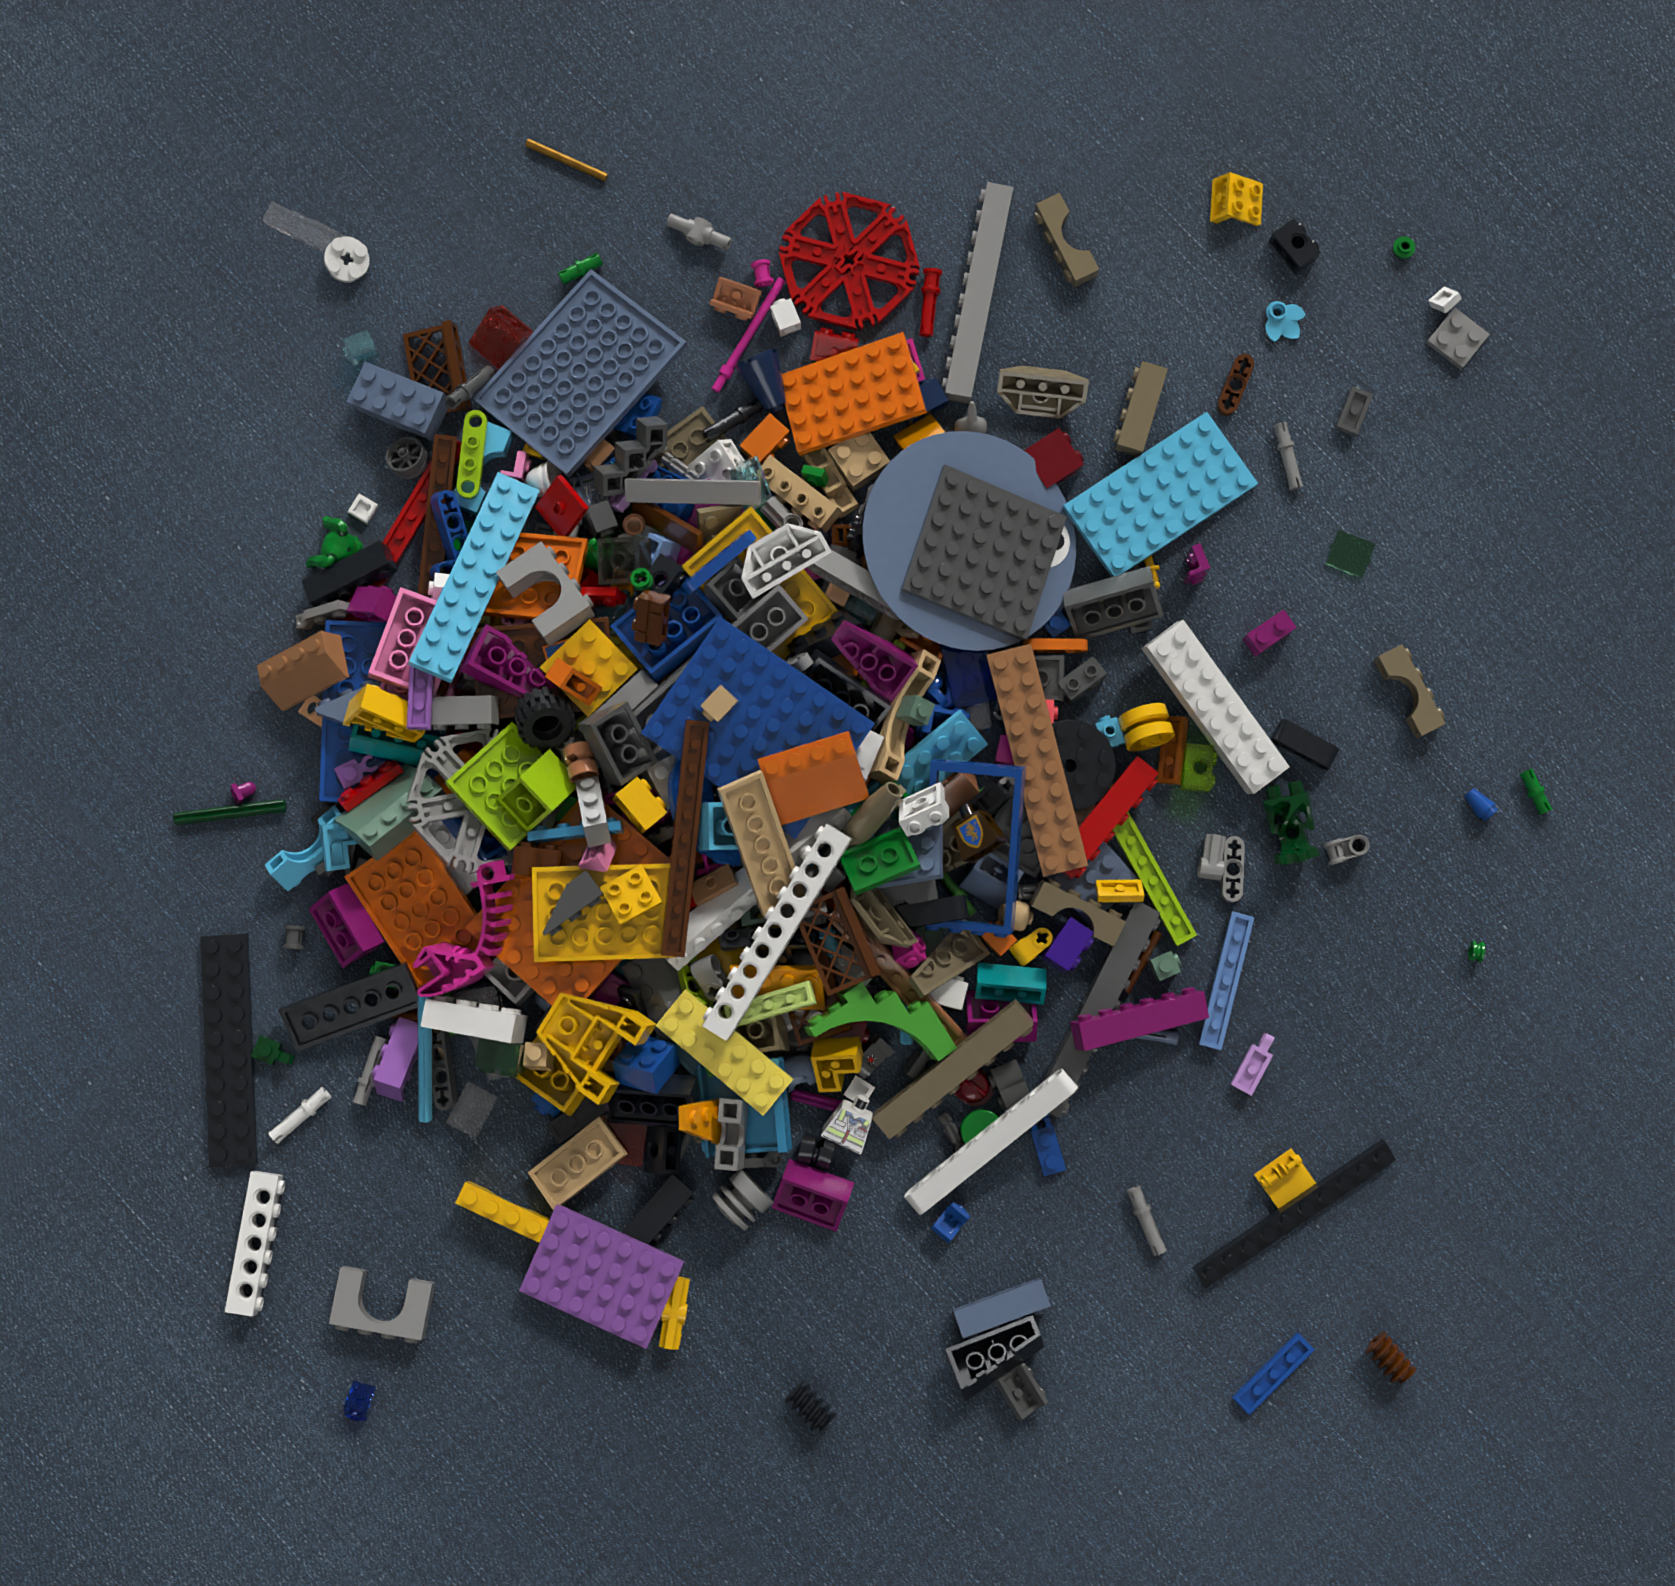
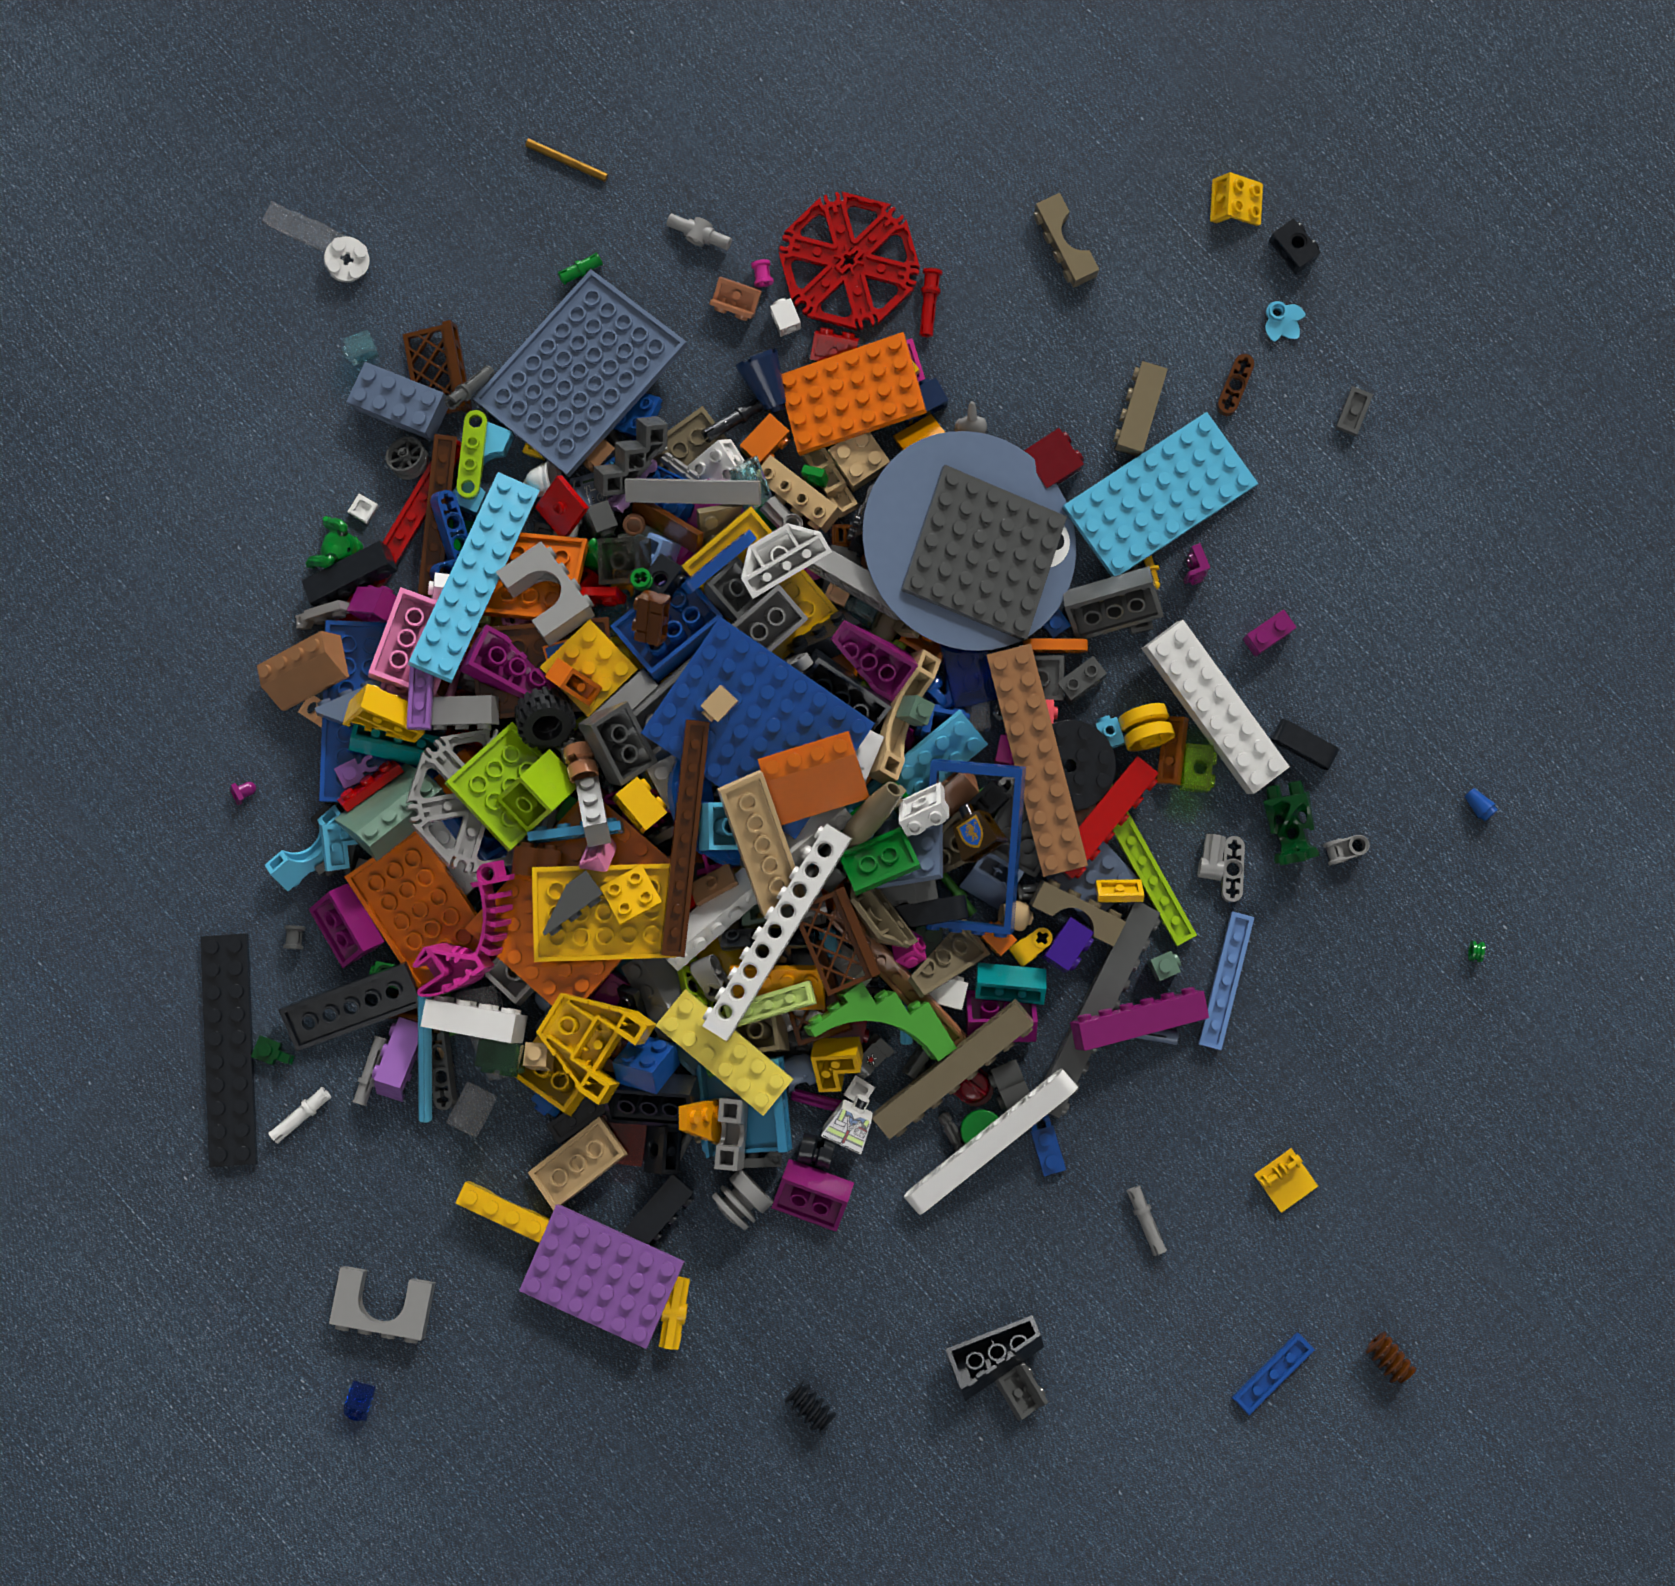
dark green axle [173,799,287,825] -> none
white brick [225,1171,285,1317] -> none
clear red bracket [469,305,534,369] -> none
bright pink bracket [500,451,532,483] -> none
dark pink bar [711,277,786,393] -> none
blue bracket [930,1202,970,1243] -> none
light grey brick [942,182,1013,404] -> none
sand blue brick [952,1278,1051,1340] -> none
dark tan wedge [997,366,1089,419] -> none
reddish brown bar [1126,930,1162,994] -> none
black plate [1192,1139,1396,1288] -> none
lavender plate [1230,1033,1274,1096] -> none
light grey pin [1273,422,1303,490] -> none
clear green piece [1325,530,1375,578] -> none
dark tan arch [1374,644,1446,739] -> none
green plate [1393,236,1415,259] -> none
light grey plate [1426,307,1490,370] -> none
white plate [1428,286,1461,313] -> none
green pin [1519,768,1553,815] -> none

